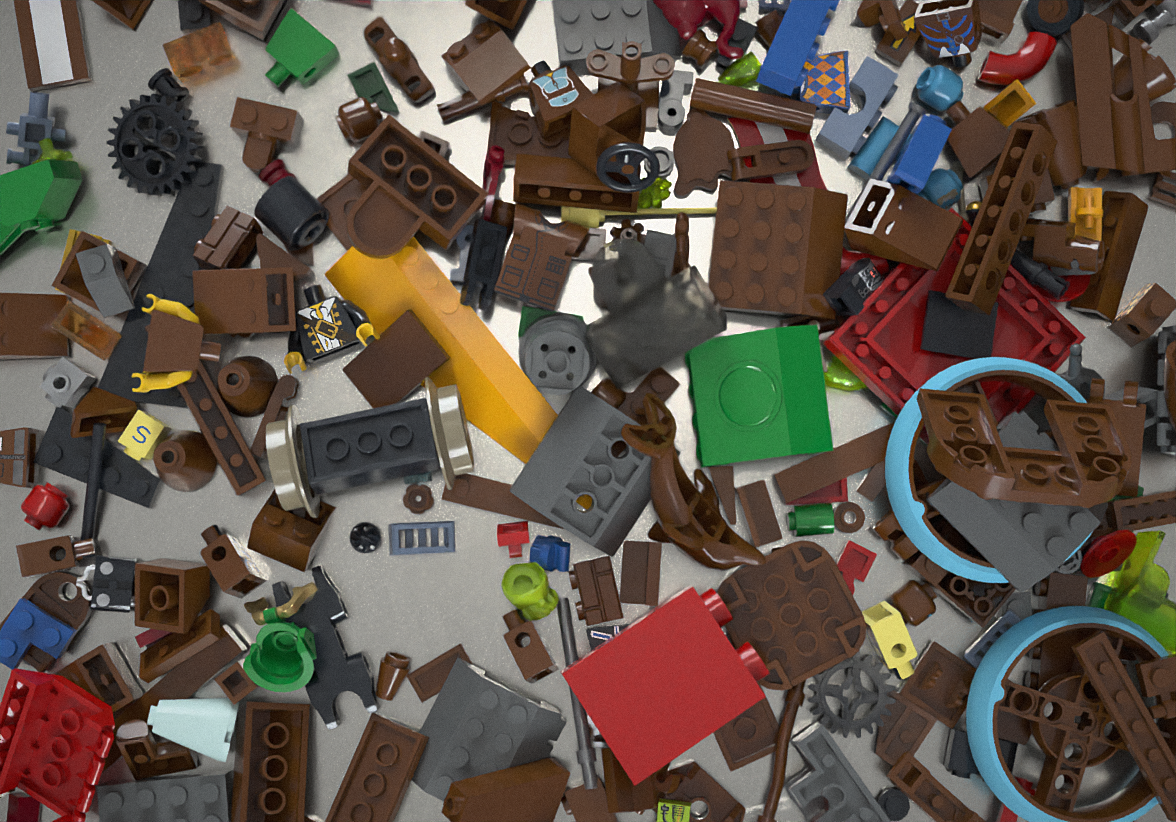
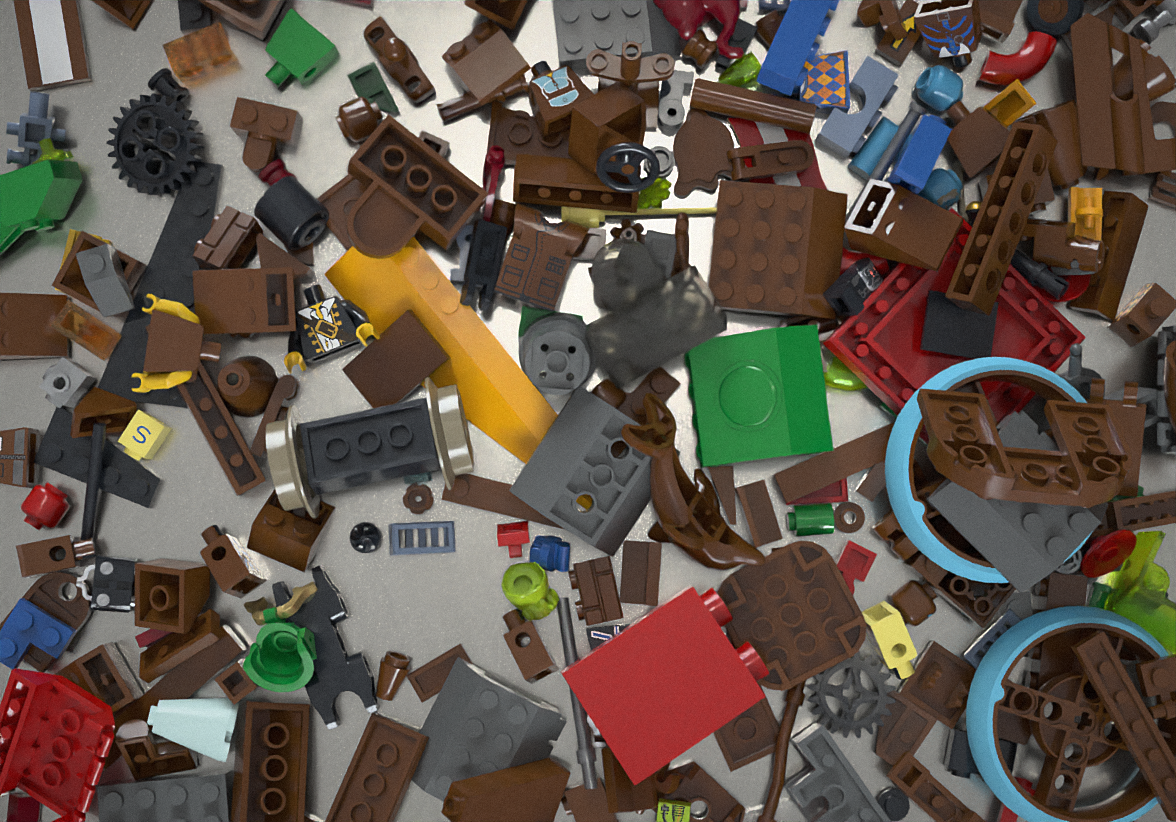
reddish brown cone [153,430,218,492] -> none

